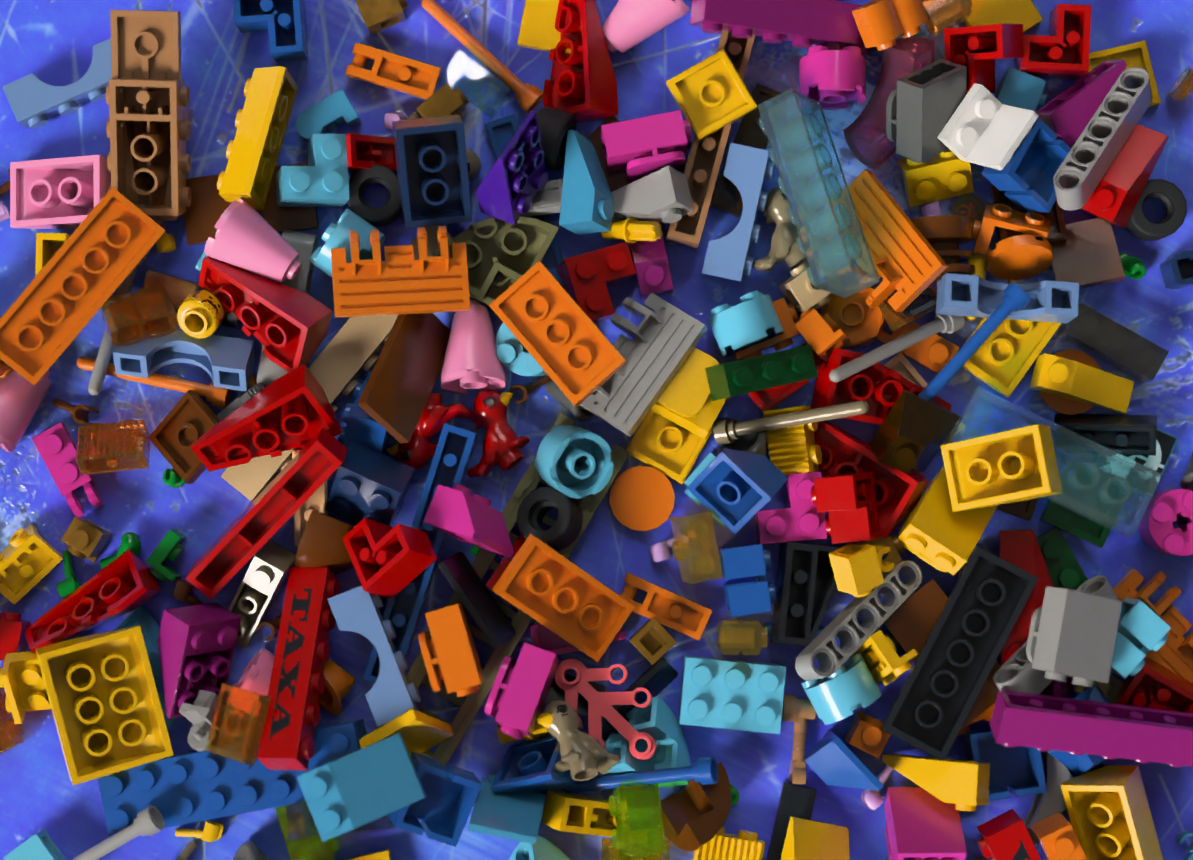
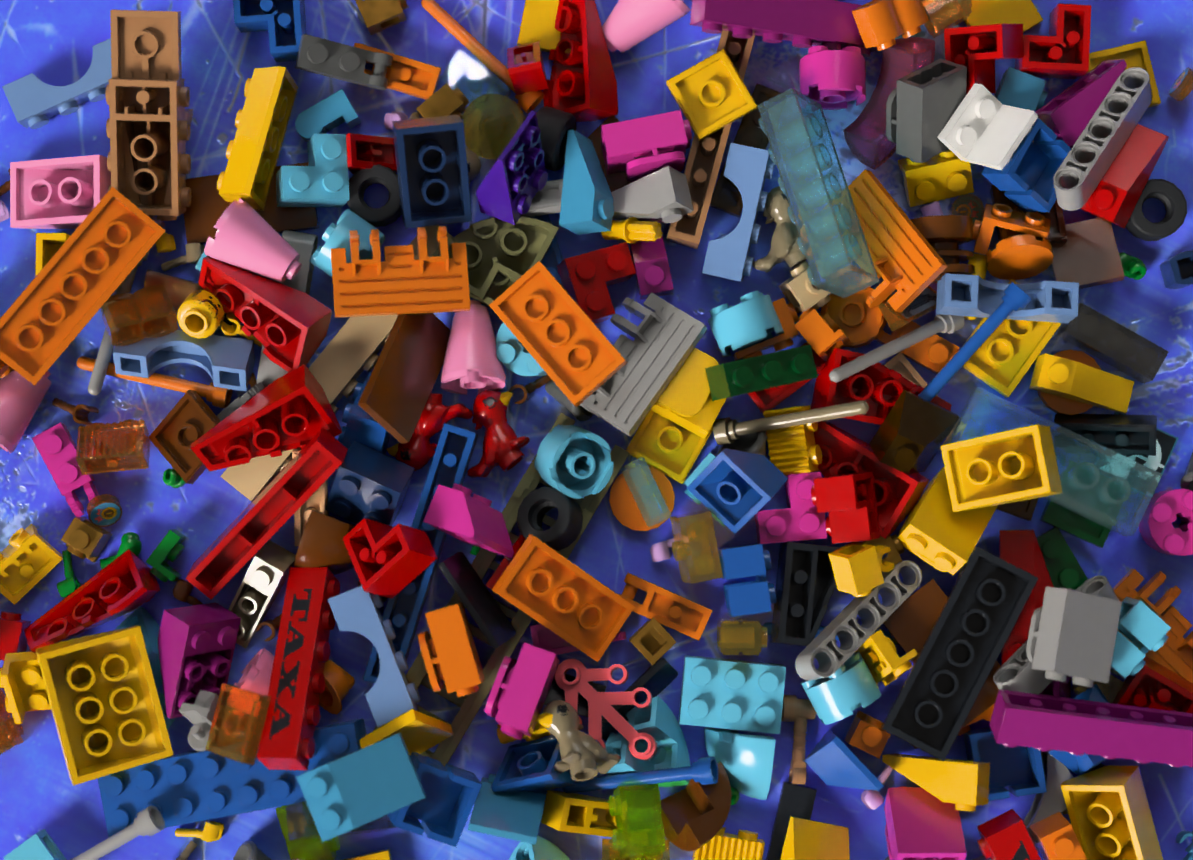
none -> tile [87,494,122,527]
none -> dark tan hand [161,243,205,272]
none -> yellow hand [221,312,262,347]
none -> dark grey plate [295,34,393,90]
none -> clear yellow tile [462,94,526,160]
none -> red slope [507,41,548,96]
none -> clear light blue slope [621,457,671,527]
none -> medium azure brick [704,728,776,800]

